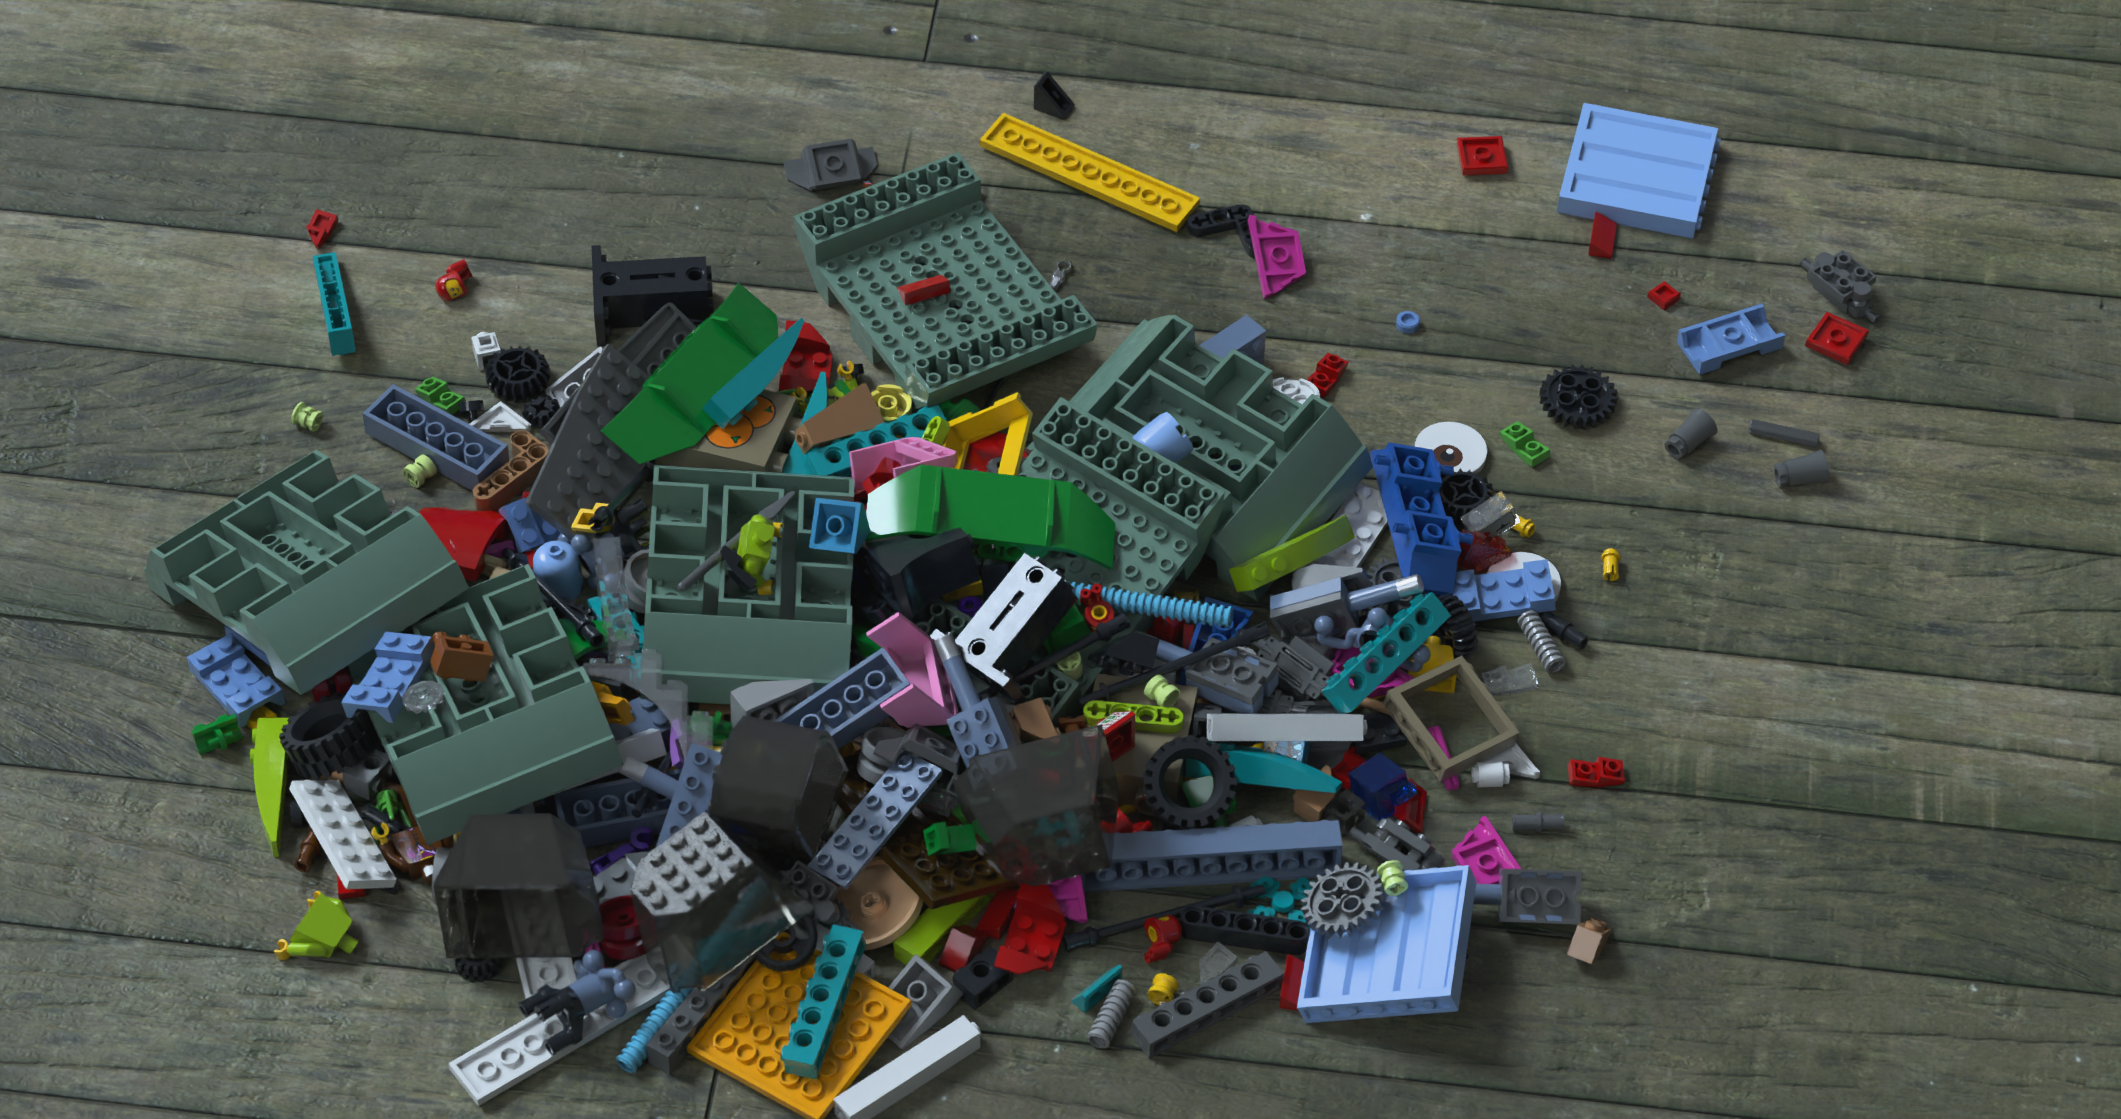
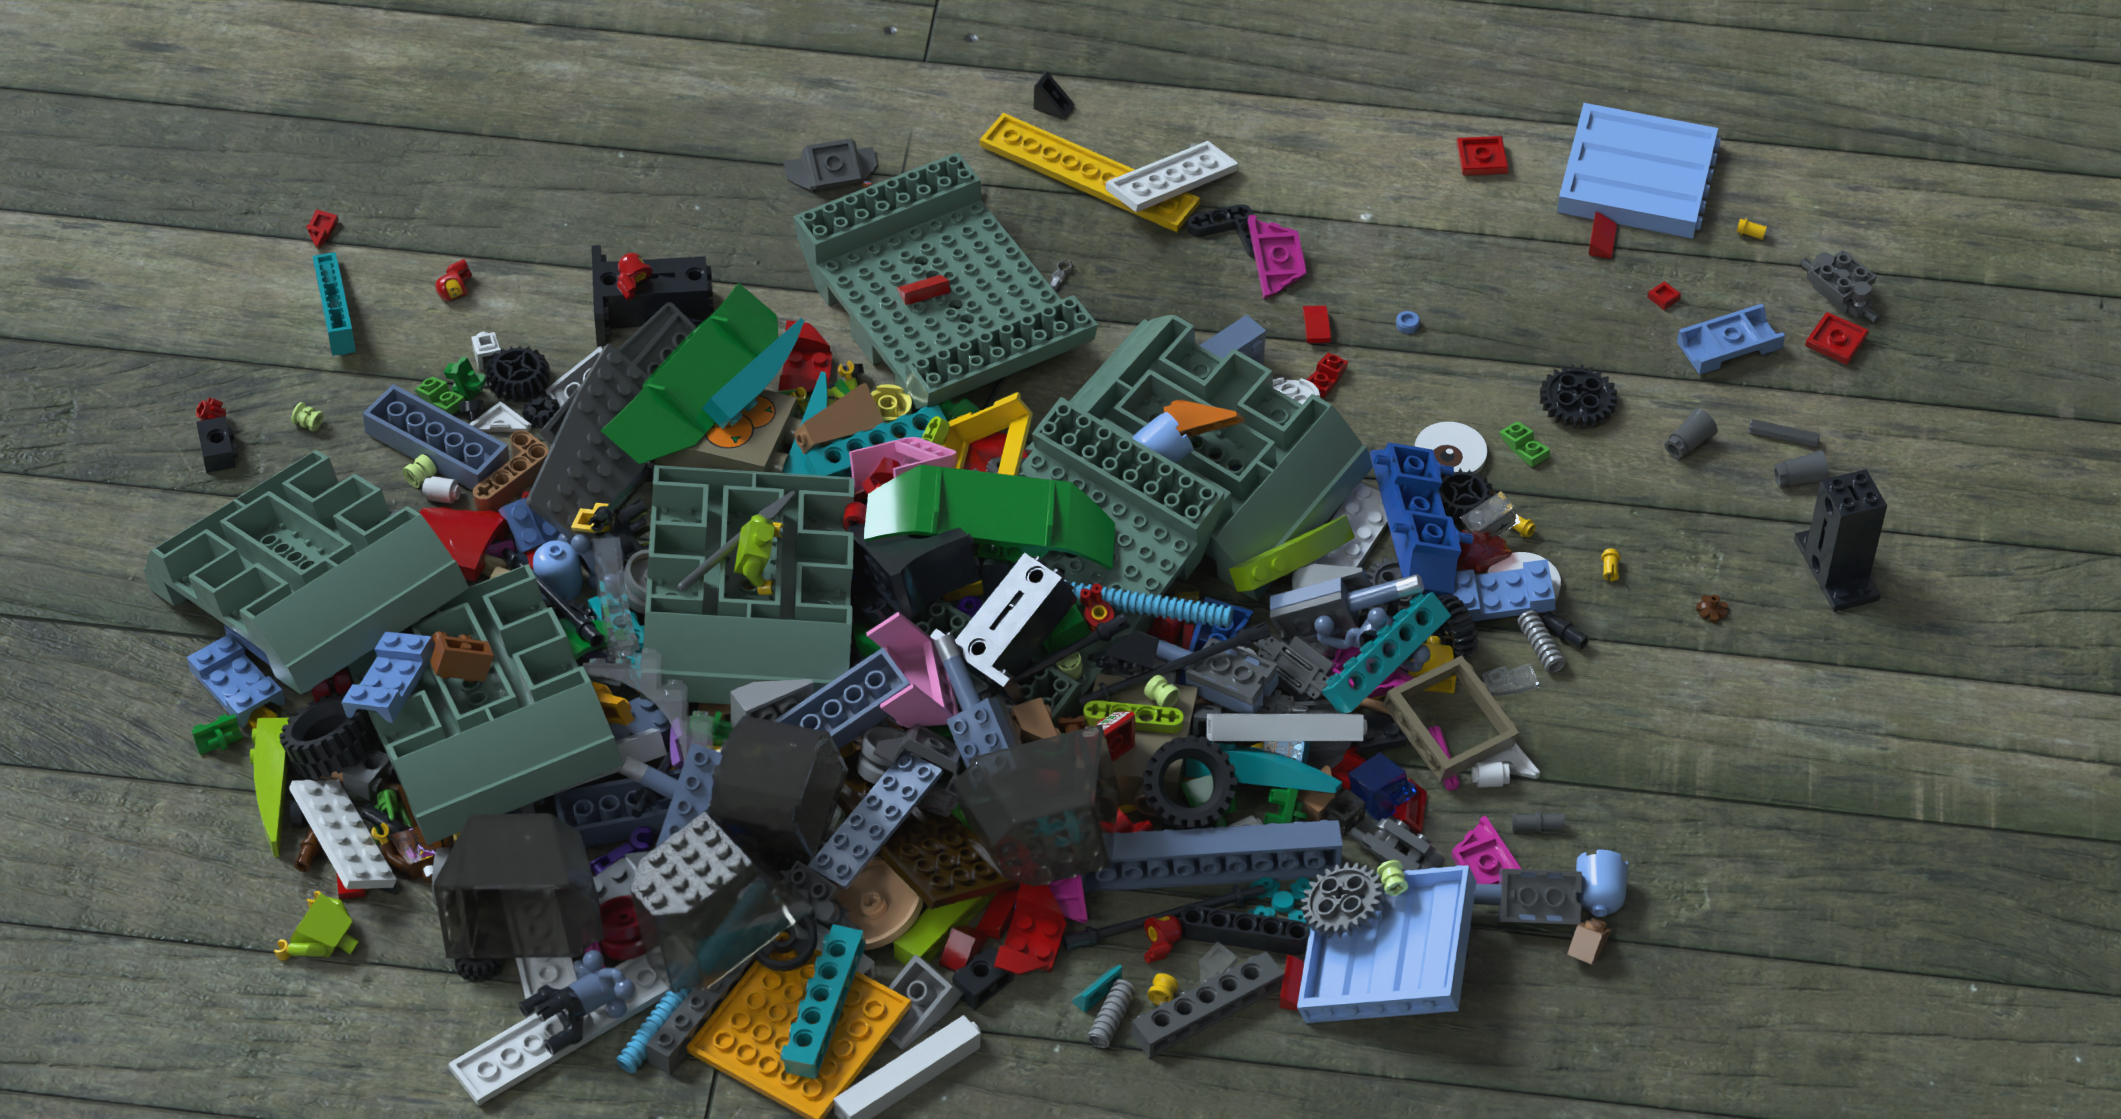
clear gear [402,681,445,714] -> none
black slope [720,545,757,591] -> none
dark azure slope [809,498,871,554] -> none
green bracket [923,822,977,856] -> none
red slope [1568,757,1625,787] -> none
none -> red gear [196,397,226,421]
none -> black brick [196,416,238,473]
none -> white brick [422,476,461,504]
none -> green hips [444,357,486,401]
none -> red piece [617,252,653,300]
none -> white plate [1105,141,1238,212]
none -> orange slope [1163,400,1245,437]
none -> green hips [1263,788,1308,825]
none -> red slope [1303,305,1331,343]
none -> light blue cylinder [1576,850,1629,917]
none -> reddish brown plant [1696,595,1728,623]
none -> yellow pin [1736,218,1767,240]
none -> black brick [1794,469,1887,612]

